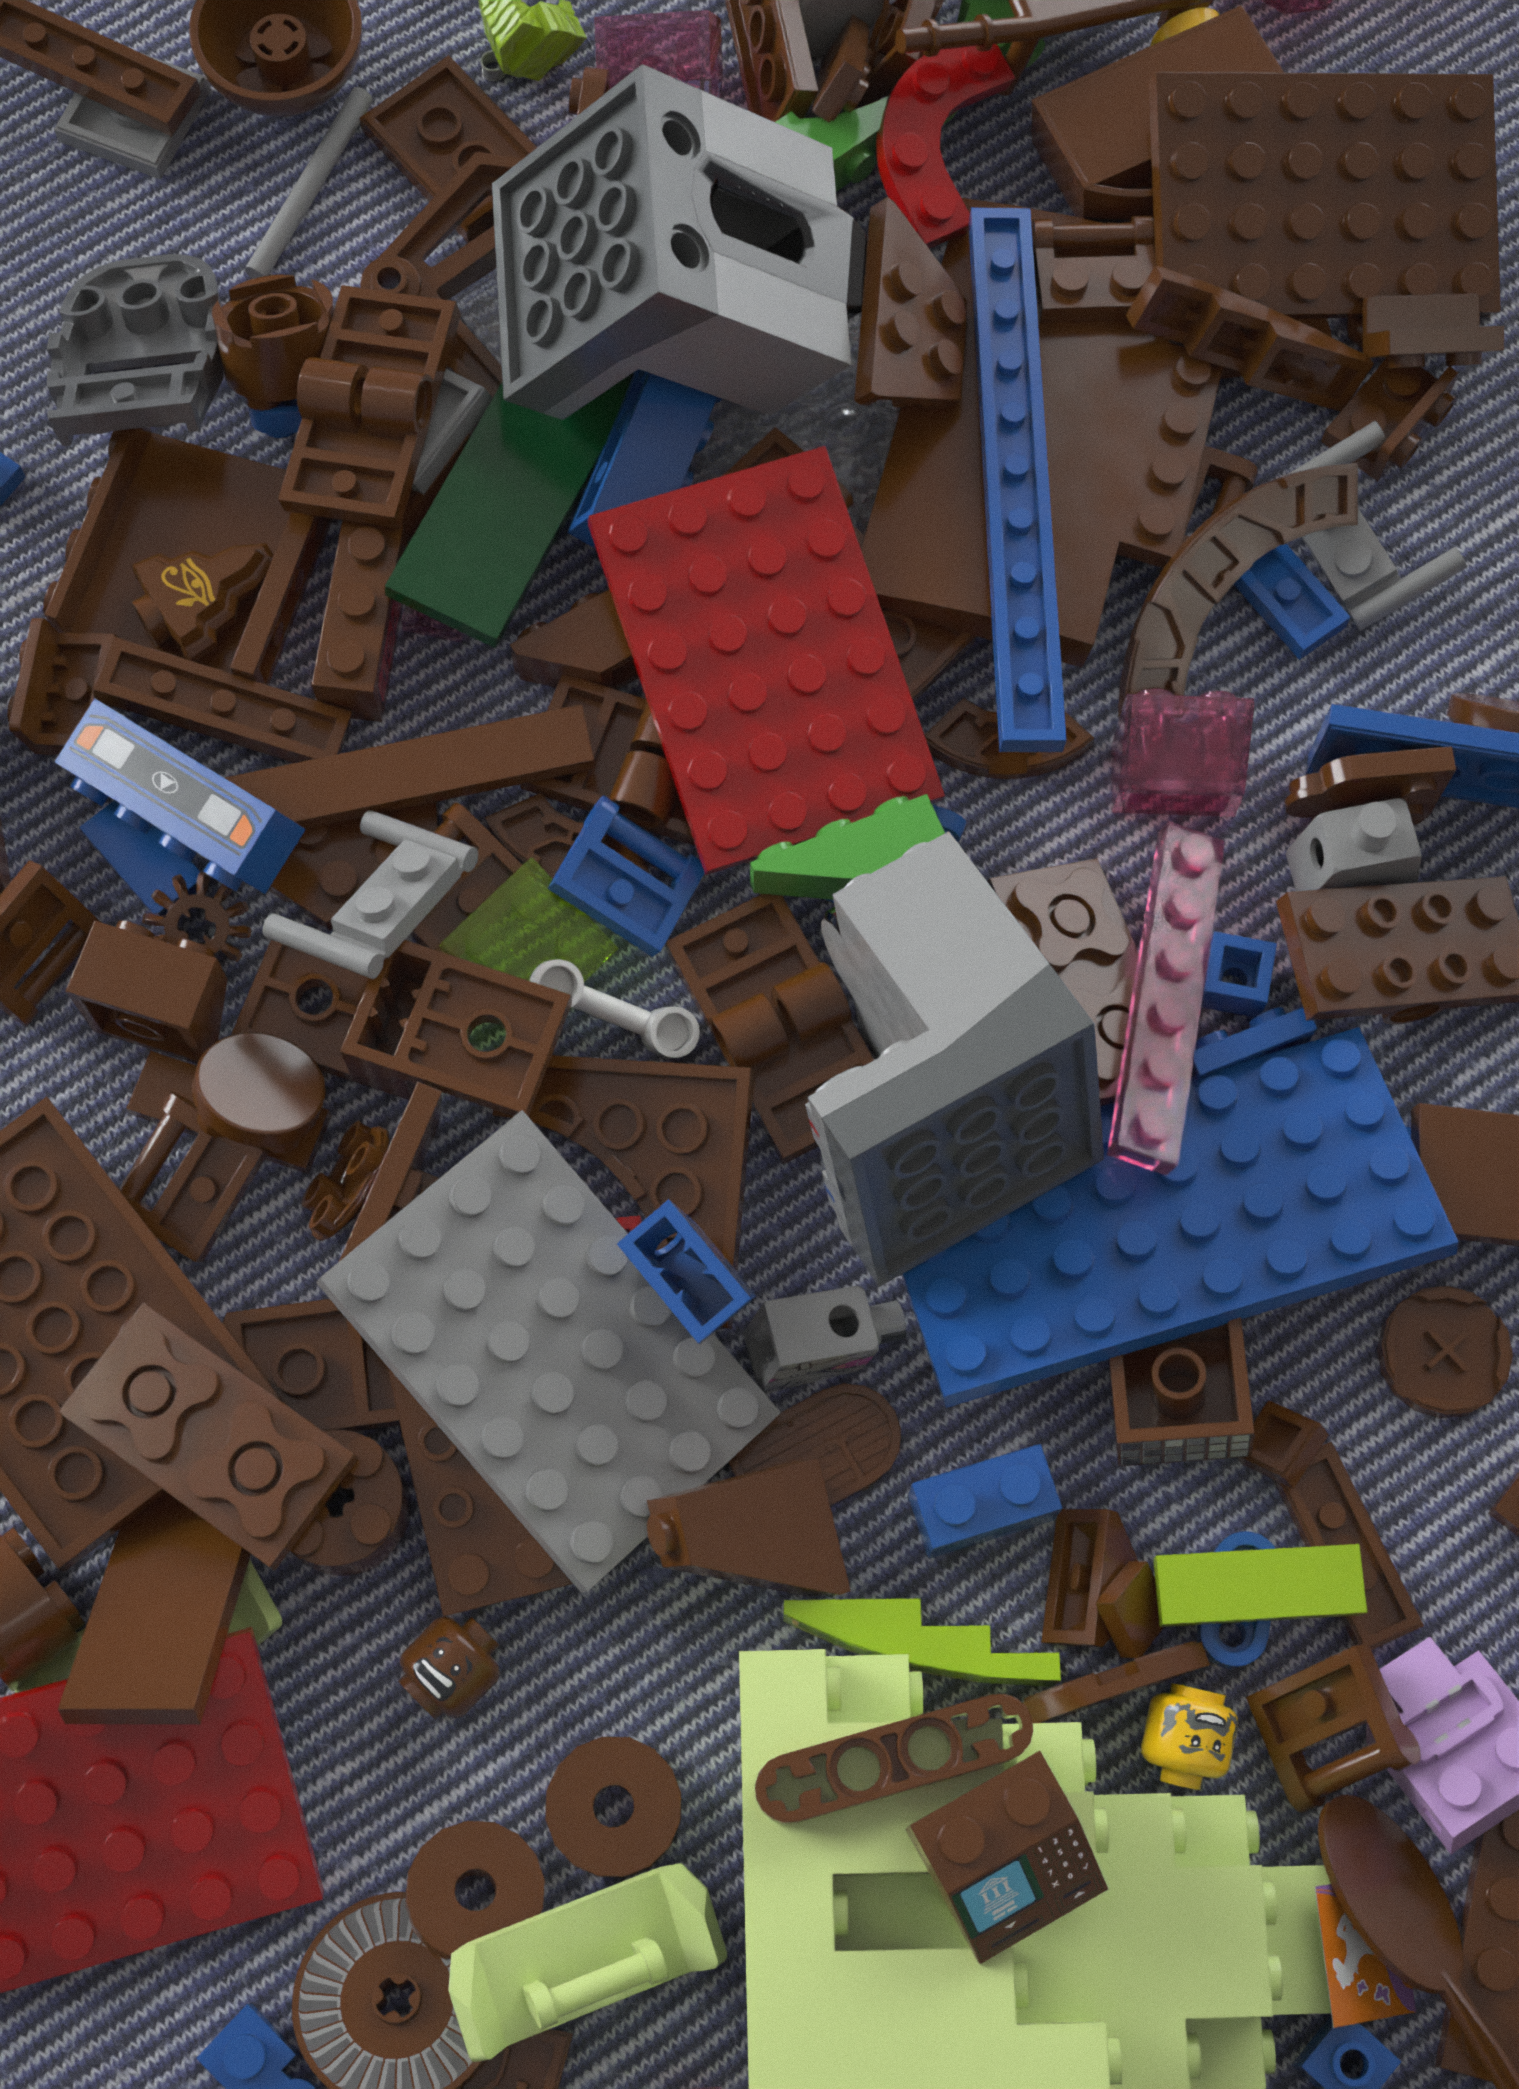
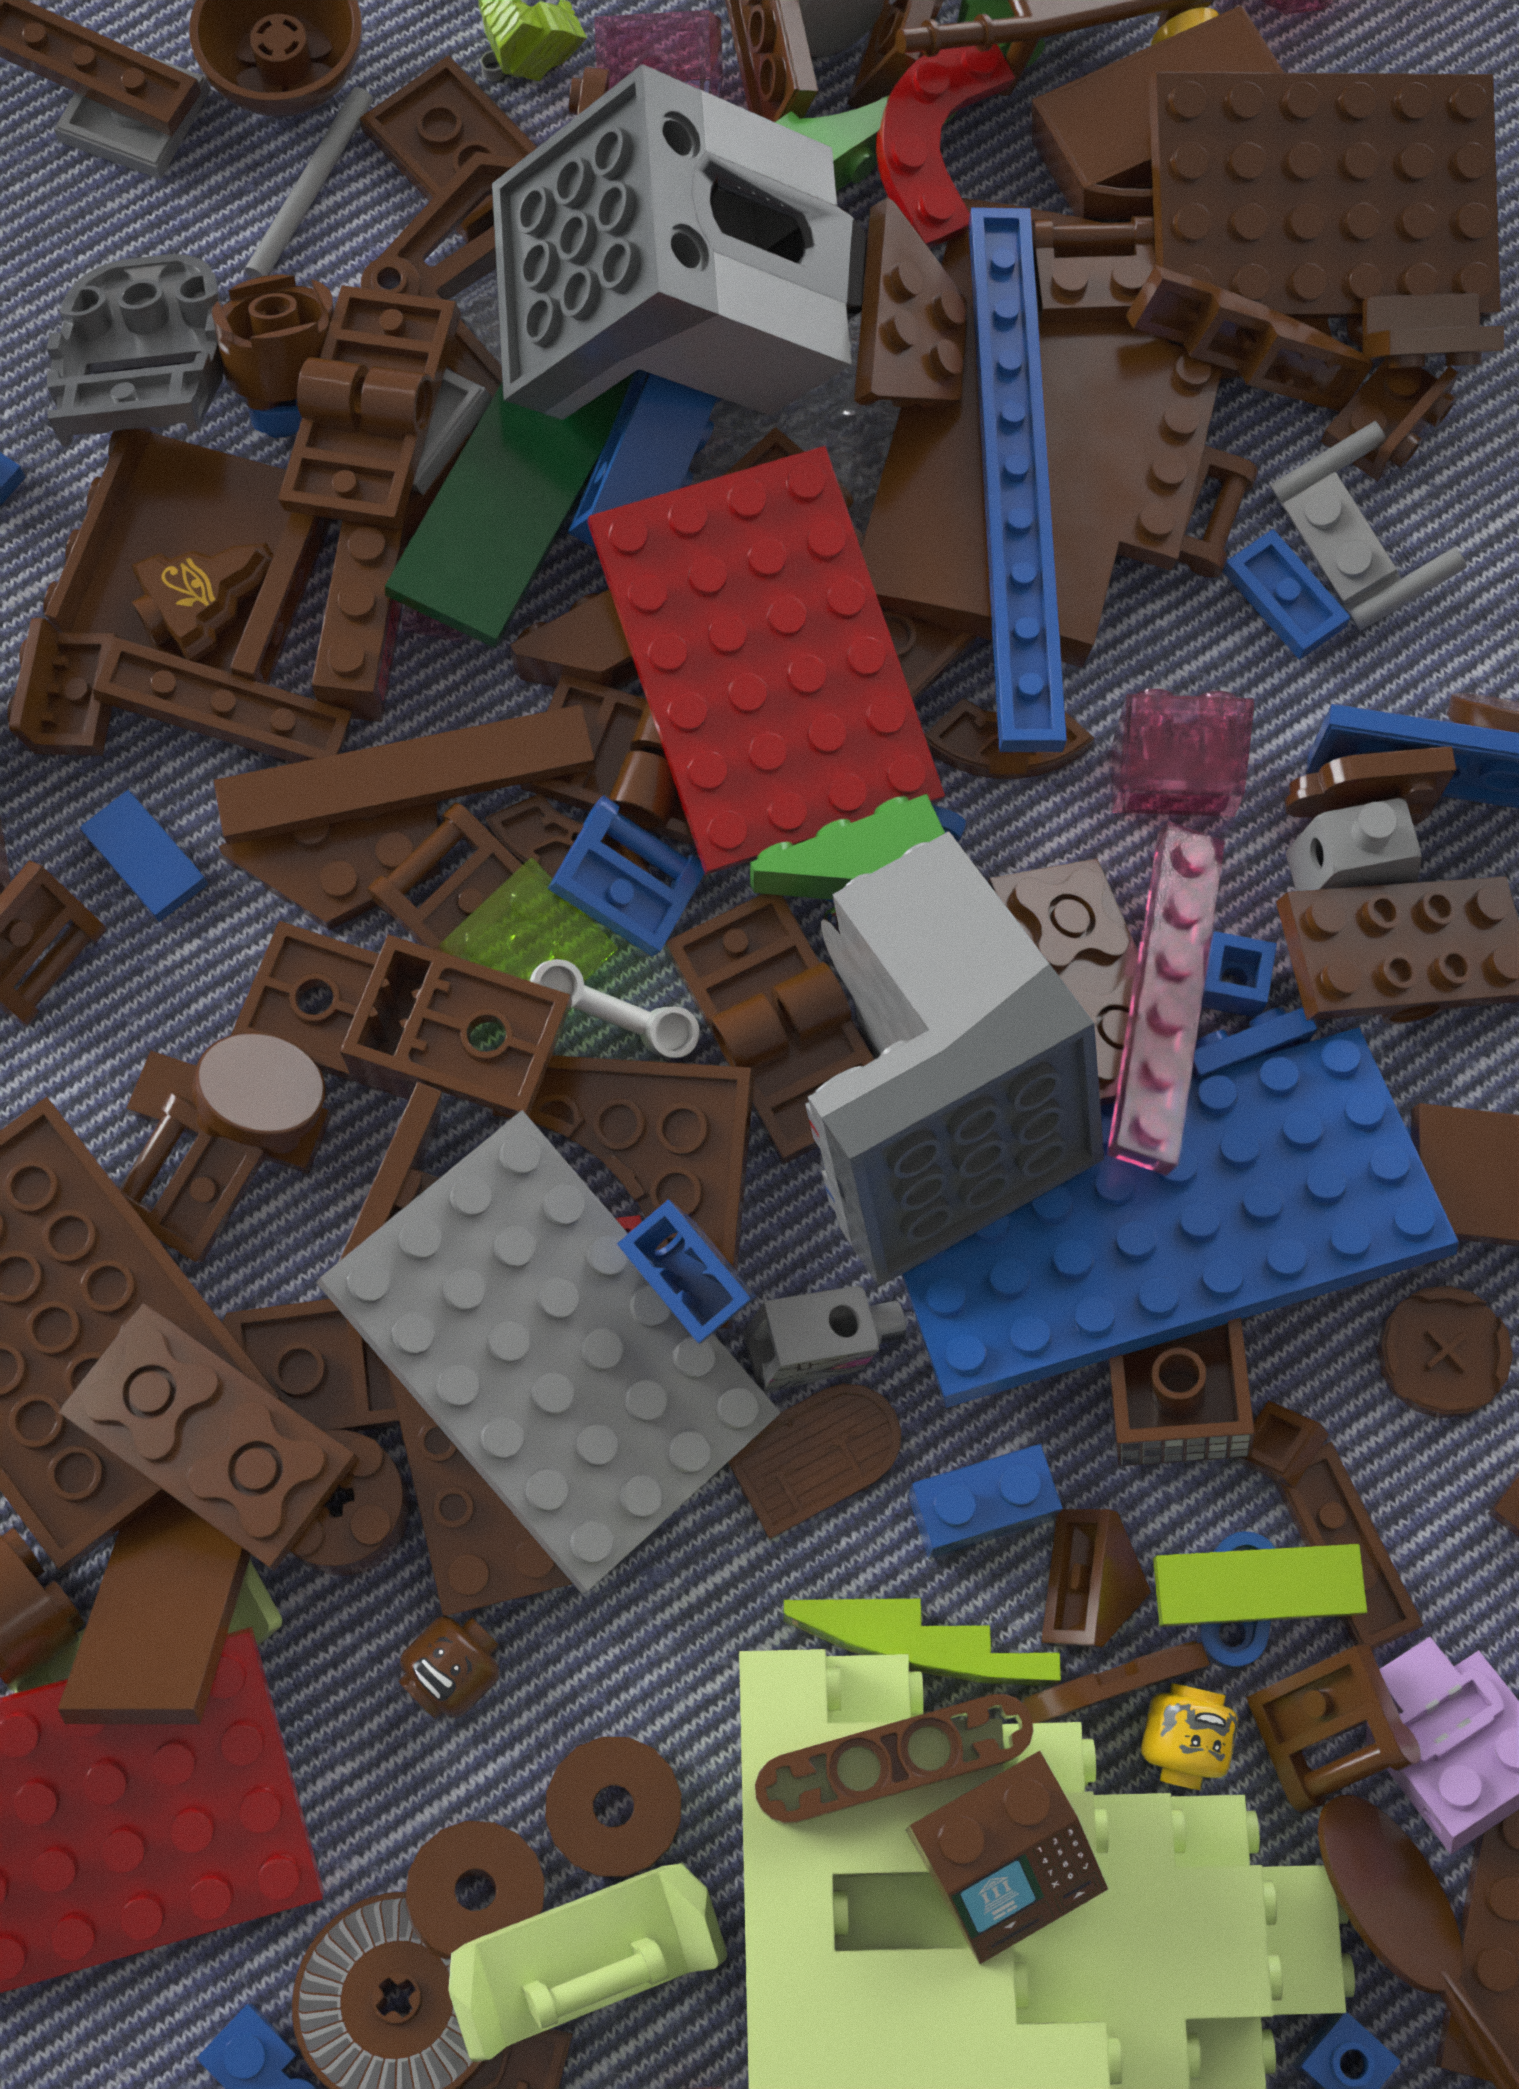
brick [55,699,306,894] -> none
reddish brown slope [65,920,228,1064] -> none
reddish brown gear [142,872,252,965] -> none
light grey plate [262,810,478,979] -> none
reddish brown dish [301,1121,389,1241] -> none
reddish brown slope [647,1458,851,1597] -> none
reddish brown tile [812,14,873,123] -> none
reddish brown tile [1095,1561,1164,1658] -> none
reddish brown tile [1118,463,1358,719] -> none
orange sticker [1315,1884,1416,2028] -> none

